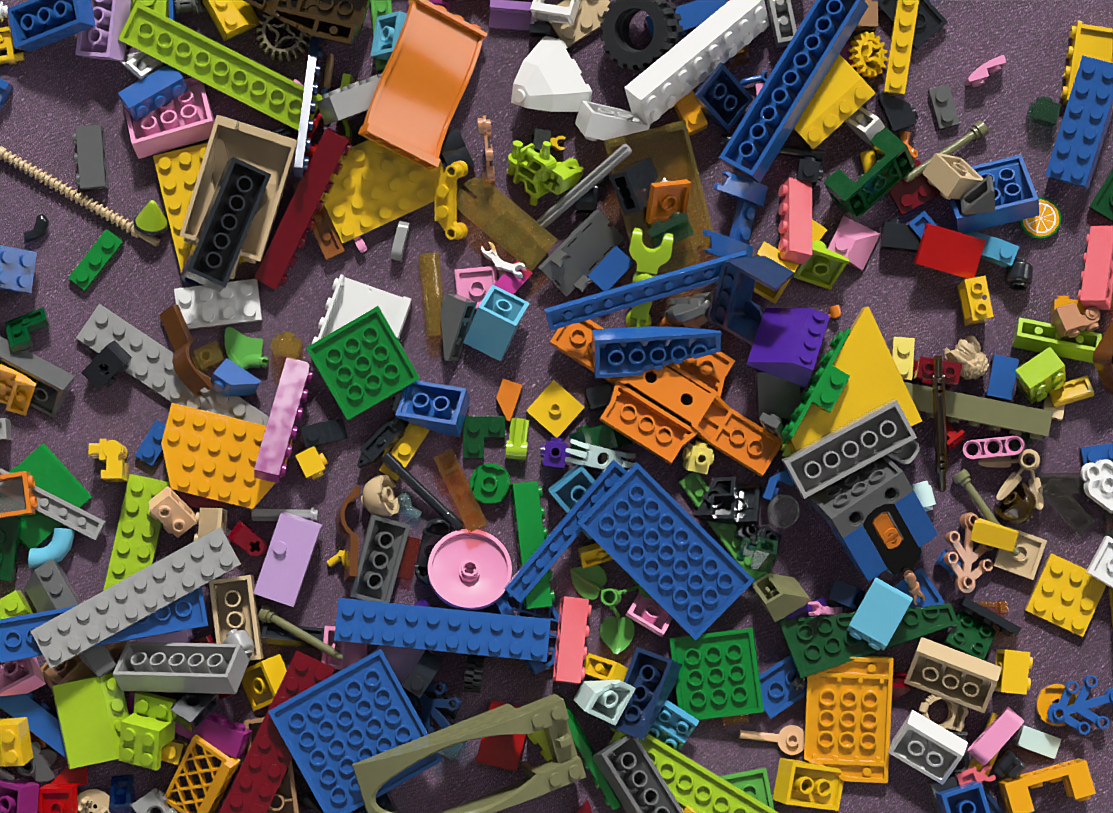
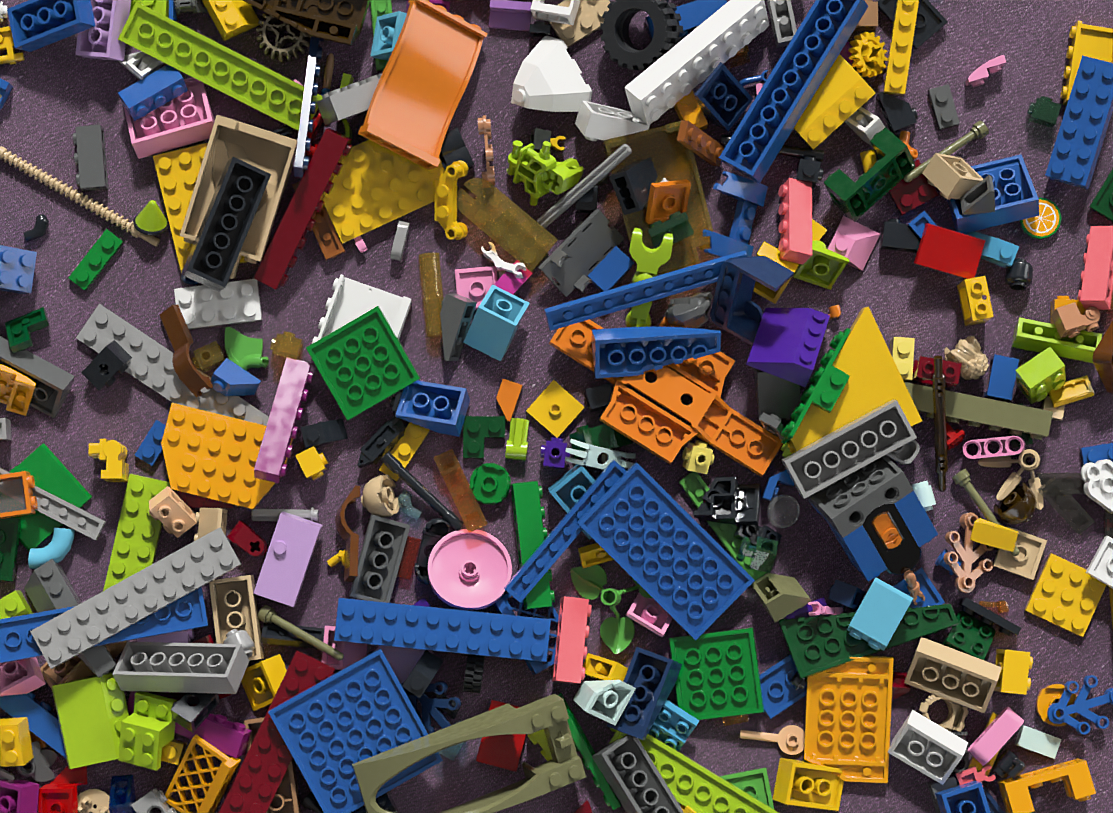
none -> dark orange plate [677,120,724,167]

